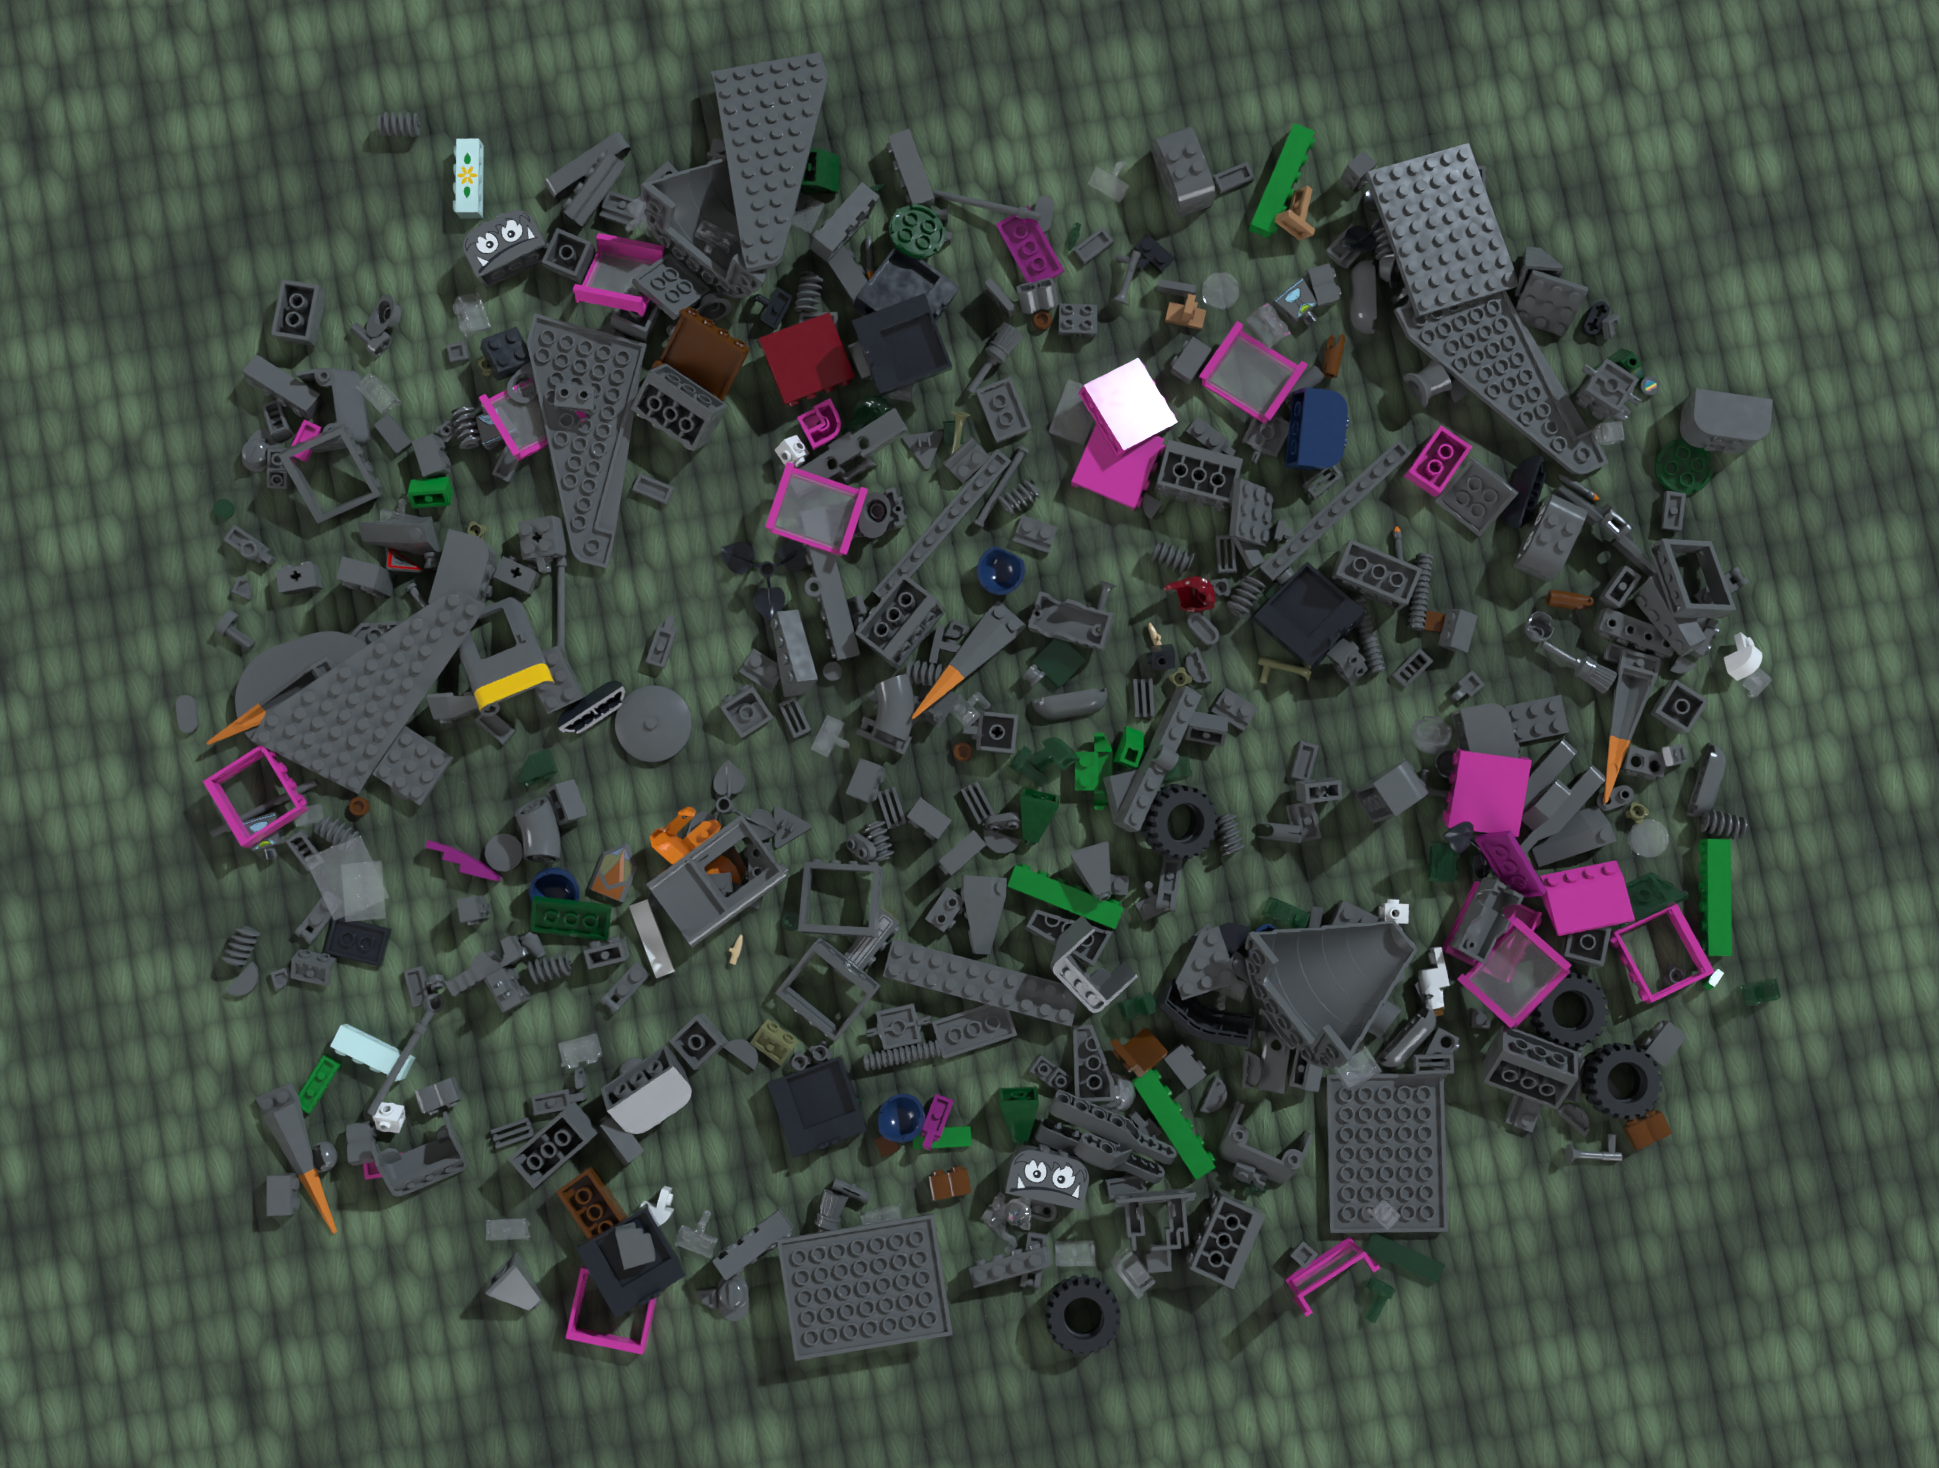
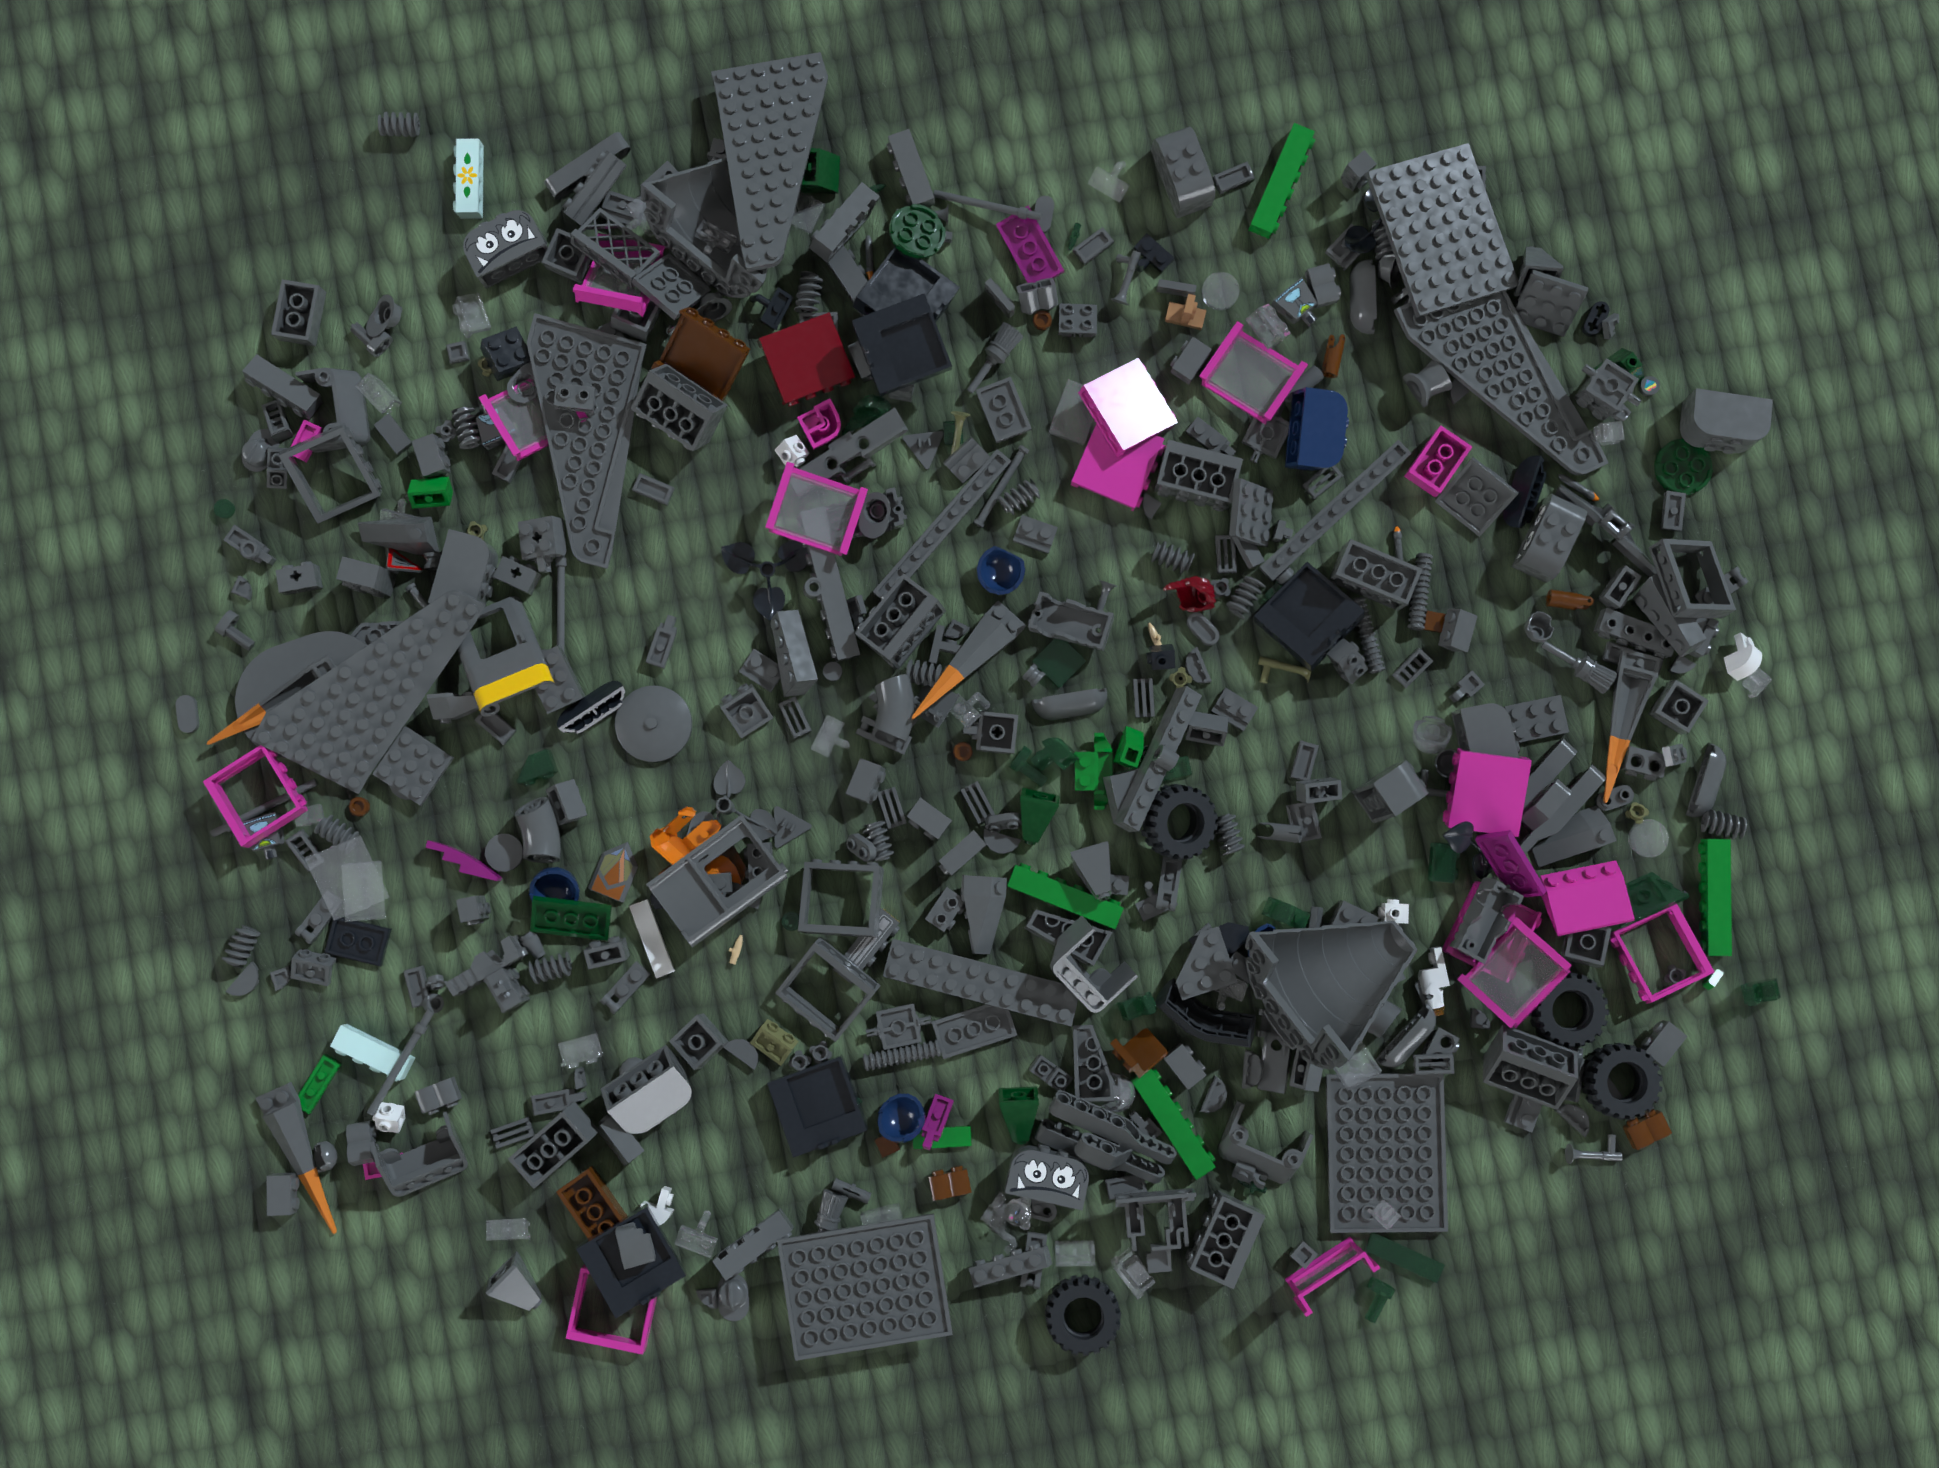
medium nougat bracket [1274,185,1315,241] -> none
none -> dark grey fence [571,208,660,288]

